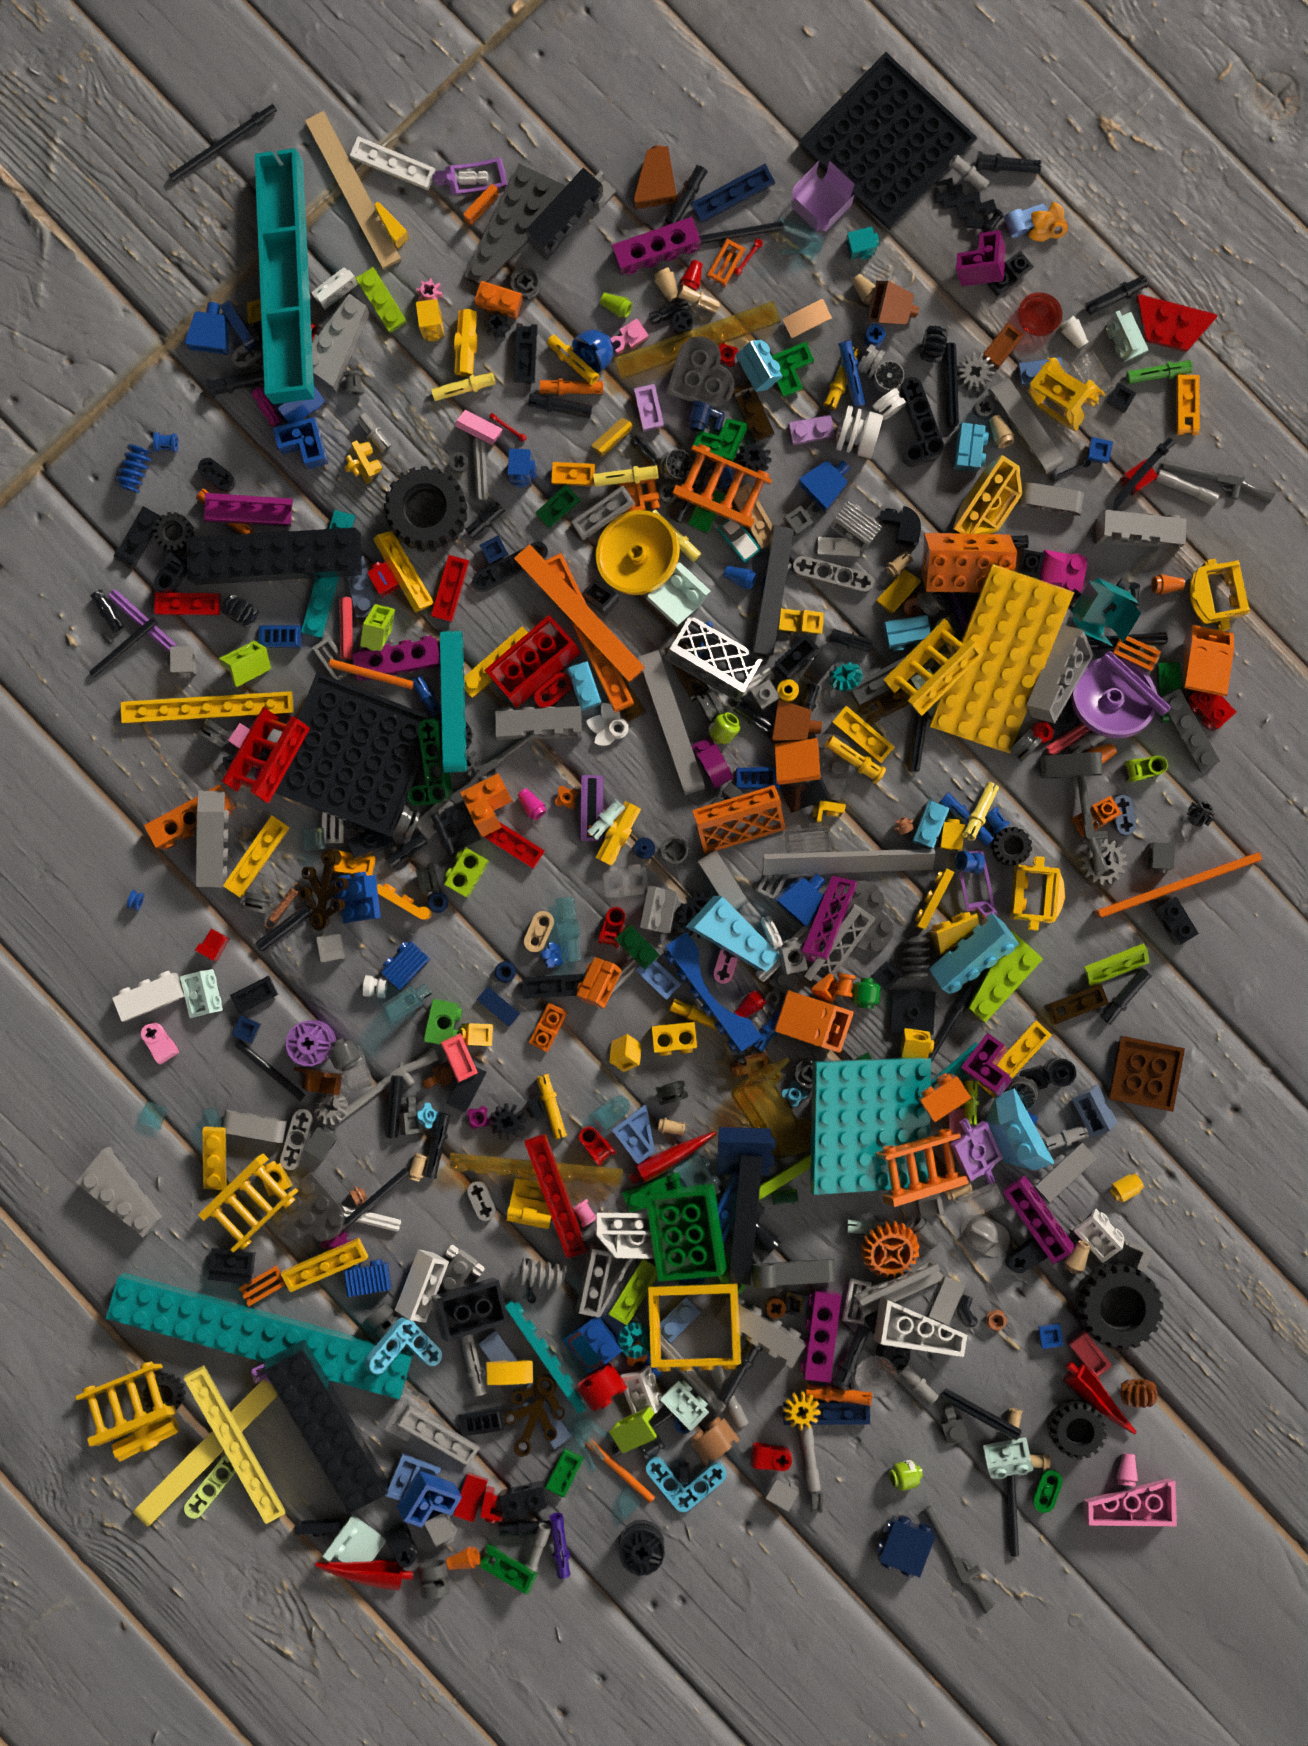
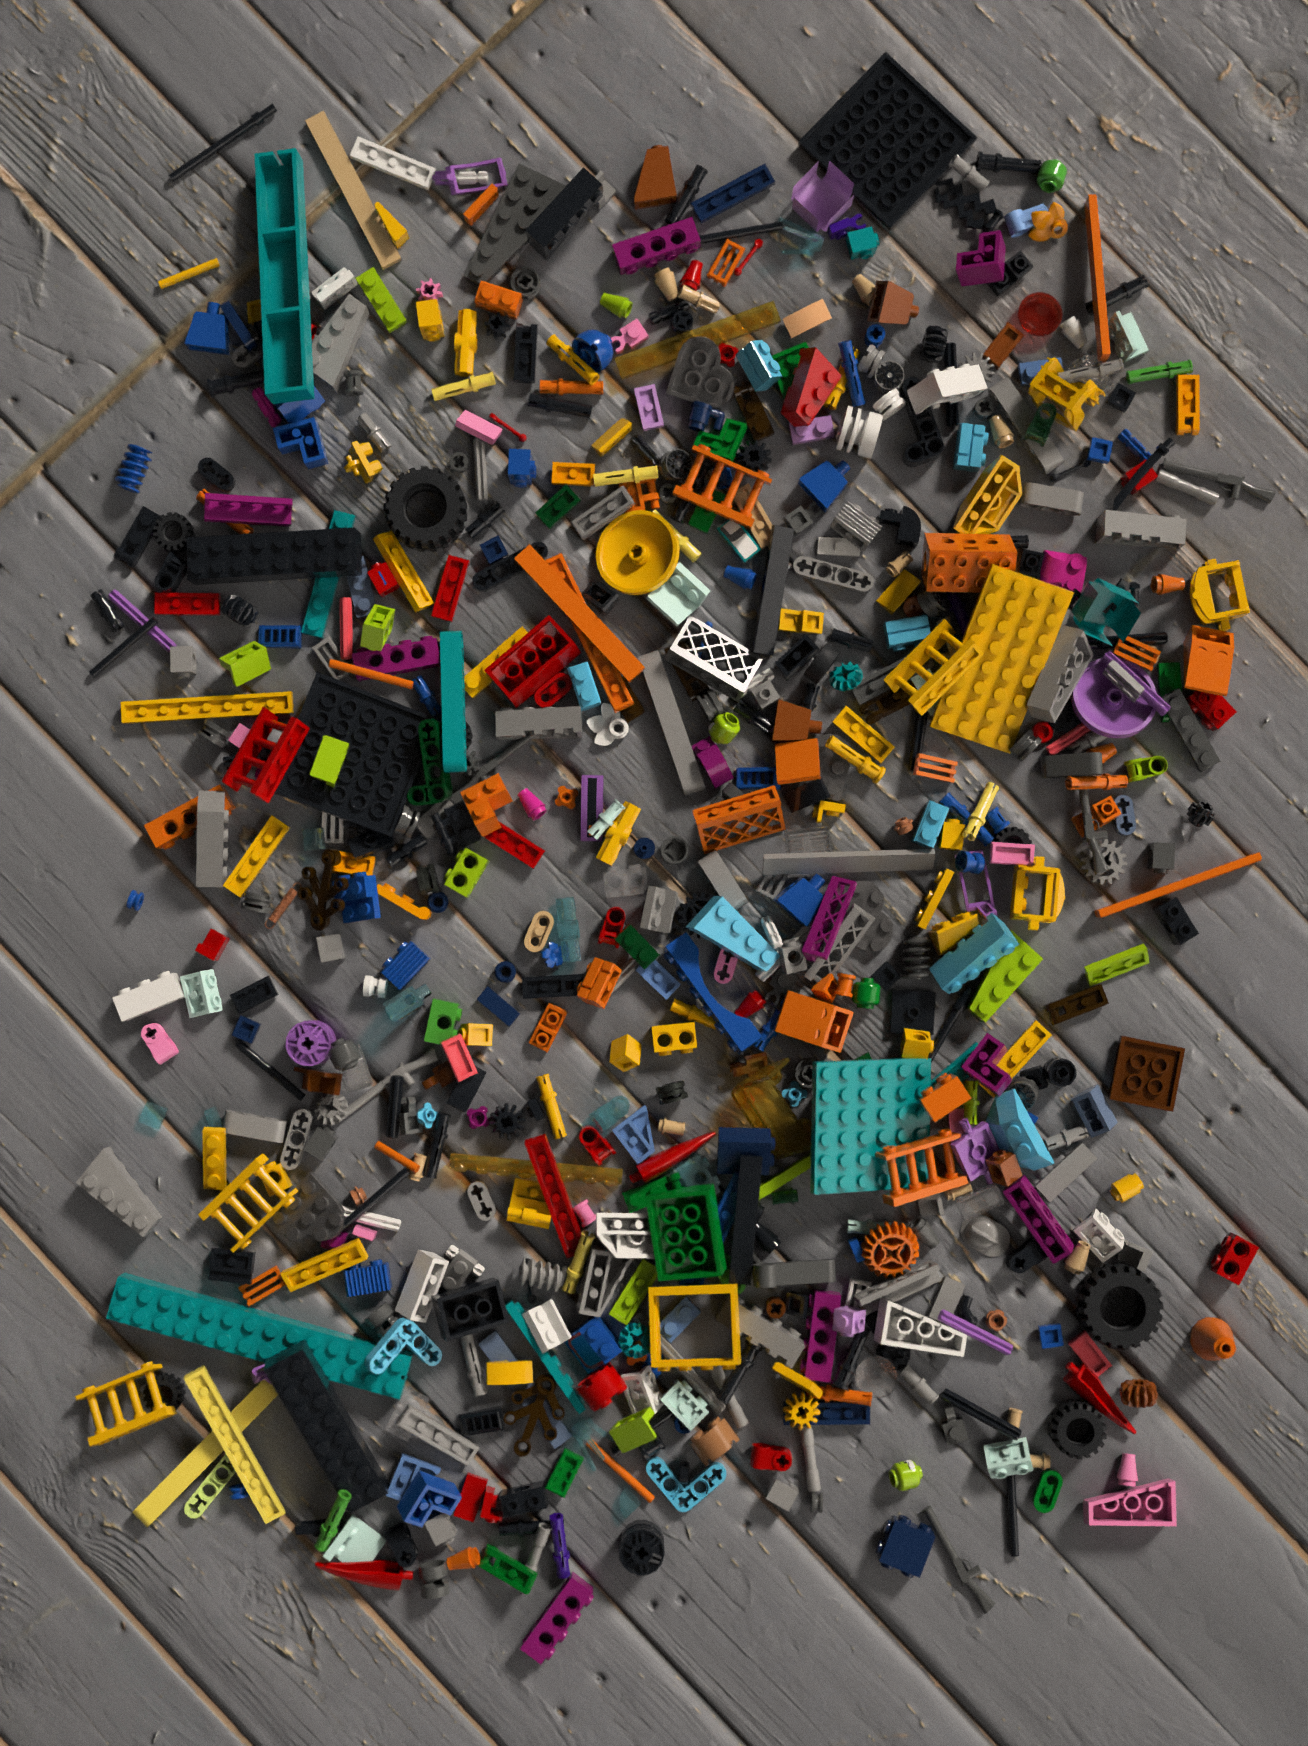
yellow piece [112,1416,180,1462] -> none
blue bush [153,432,178,452] -> none
black axle [255,906,311,951] -> none
yellow brick [776,679,799,703] -> none
black pin [1100,968,1152,1025] -> none
red wing [1136,294,1218,352] -> none
none -> yellow bar [158,258,220,289]
none -> blue bush [228,1483,249,1500]
none -> lime panel [310,735,349,787]
none -> bright green pin [314,1490,352,1552]
none -> bright pink tile [352,1224,378,1241]
none -> orange piece [374,1141,420,1173]
none -> magenta brick [520,1571,594,1665]
none -> white bracket [522,1299,571,1353]
none -> light yellow pin [562,1231,595,1294]
none -> yellow tile [772,1362,823,1399]
none -> red wedge [781,347,842,427]
none -> dark purple plate [827,214,866,240]
none -> lavender brick [833,1305,866,1337]
none -> blue plate [848,1237,865,1263]
none -> white wedge [907,364,987,414]
none -> orange tile [913,753,958,783]
none -> medium lavender axle [938,1309,1013,1355]
none -> dark orange brick [985,1149,1023,1187]
none -> bright pink tile [989,842,1035,866]
none -> clear green piece [1023,403,1057,447]
none -> bright green head [1037,159,1067,193]
none -> light grey pin [1057,358,1124,384]
none -> orange pin [1065,773,1128,790]
none -> orange tile [1084,194,1111,362]
none -> light grey tile [1103,660,1145,703]
none -> blue axle [1118,429,1152,462]
none -> orange cone [1190,1317,1236,1361]
none -> red brick [1211,1232,1259,1285]

